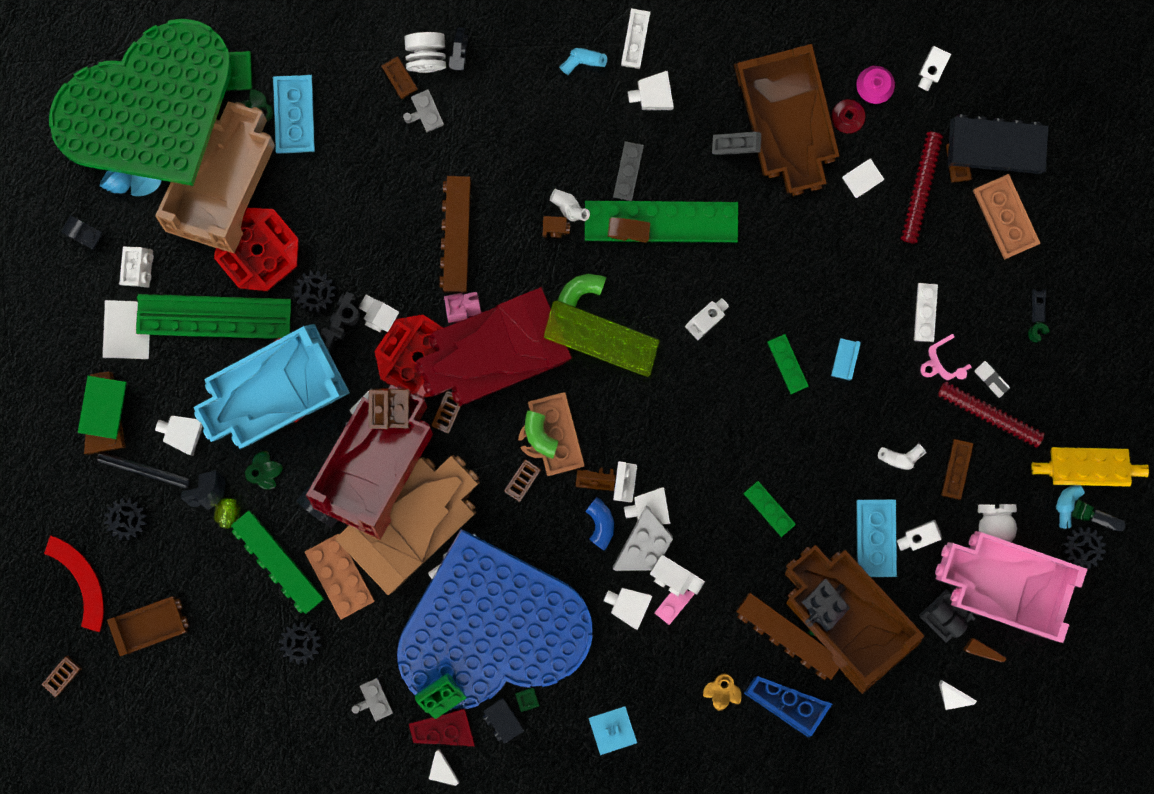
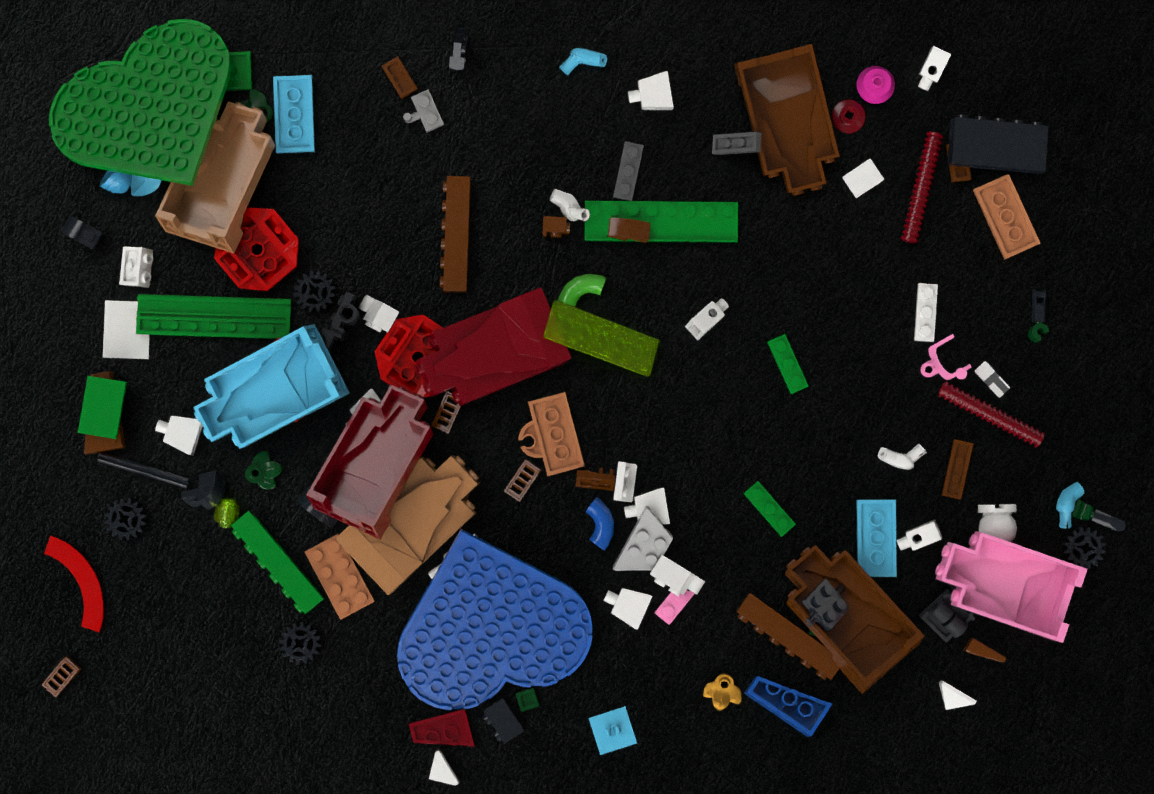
reddish brown panel [107,596,189,656] -> none
light grey plate [352,678,393,721] -> none
reddish brown slope [369,389,410,429] -> none
white wheel [405,32,446,73] -> none
green brick [415,673,467,719] -> none
bright pink plate [444,292,481,323] -> none
bright green cylinder [524,411,559,459] -> none
white plate [621,8,650,69] -> none
medium azure panel [831,338,861,380] -> none
yellow plate [1031,447,1149,486] -> none

